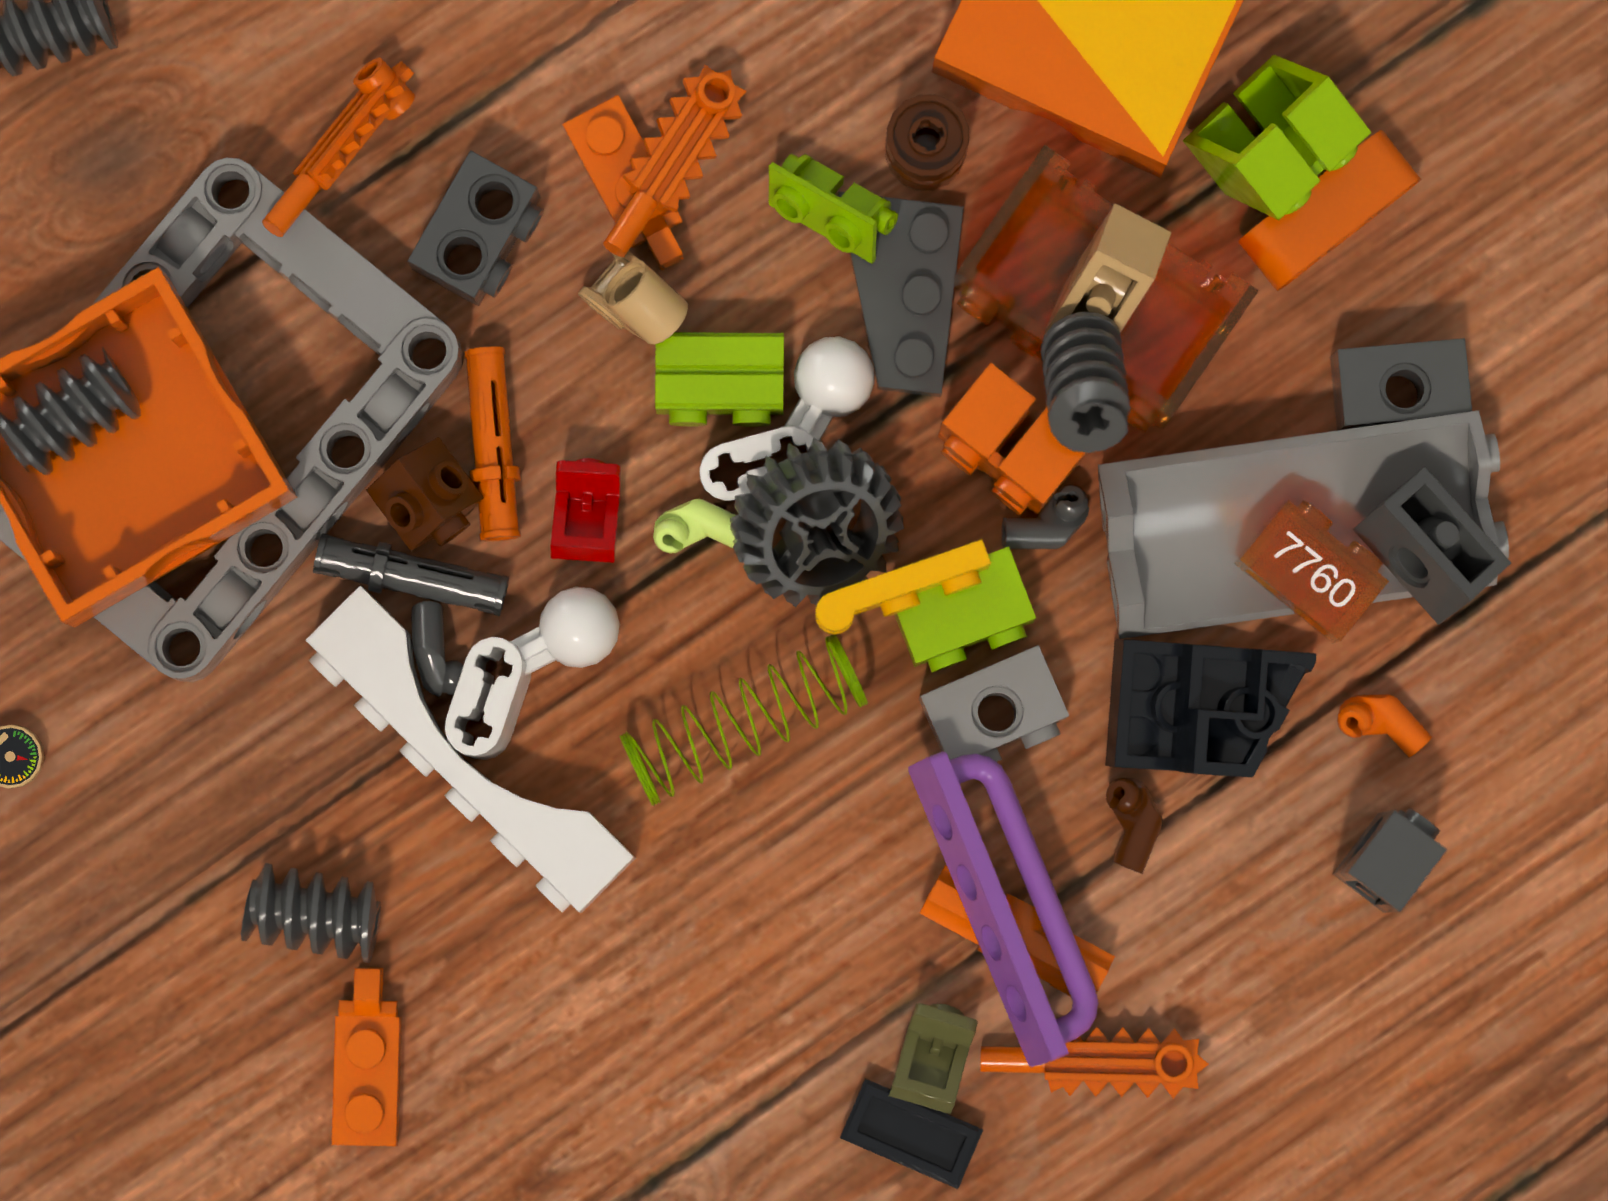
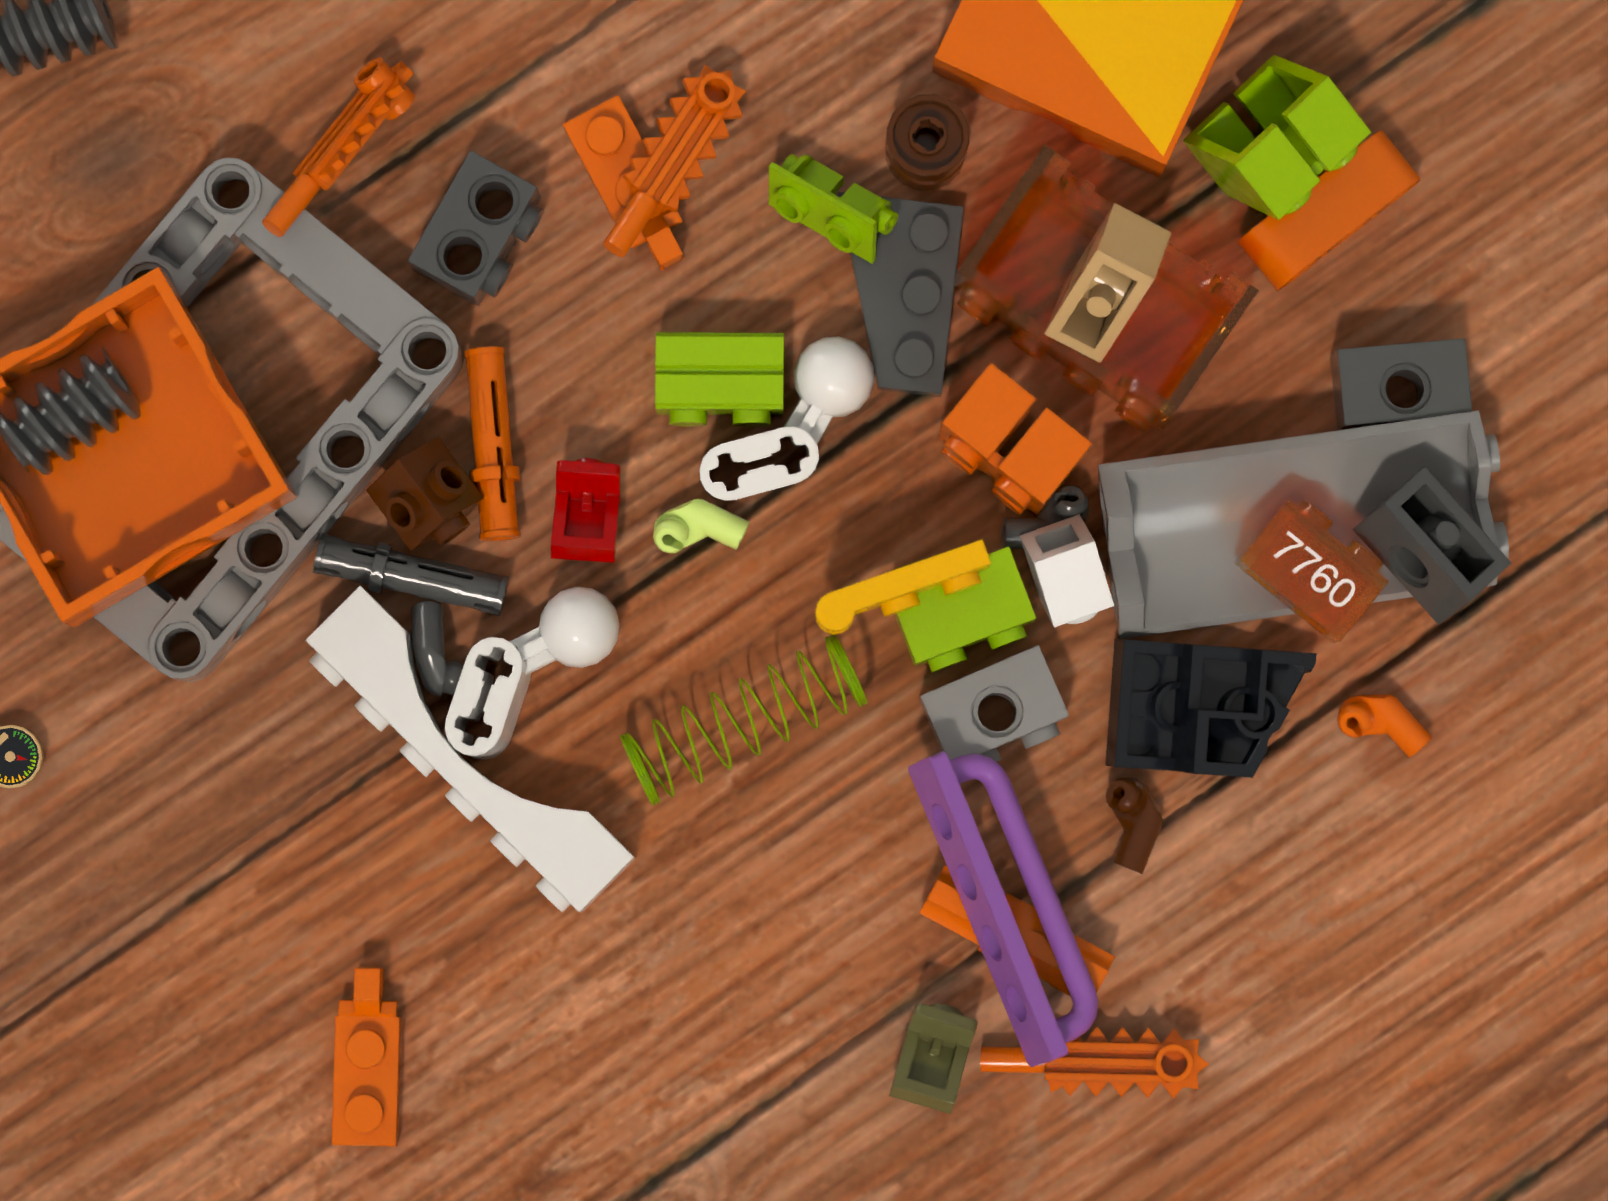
dark grey piece [241,863,381,963] -> none
tan piece [578,251,688,345] -> none
dark grey gear [730,438,904,607] -> none
black tile [840,1078,983,1189] -> none
dark grey piece [1041,312,1131,453] -> none
dark grey brick [1333,808,1447,913] -> none
none -> white brick [1020,514,1114,627]

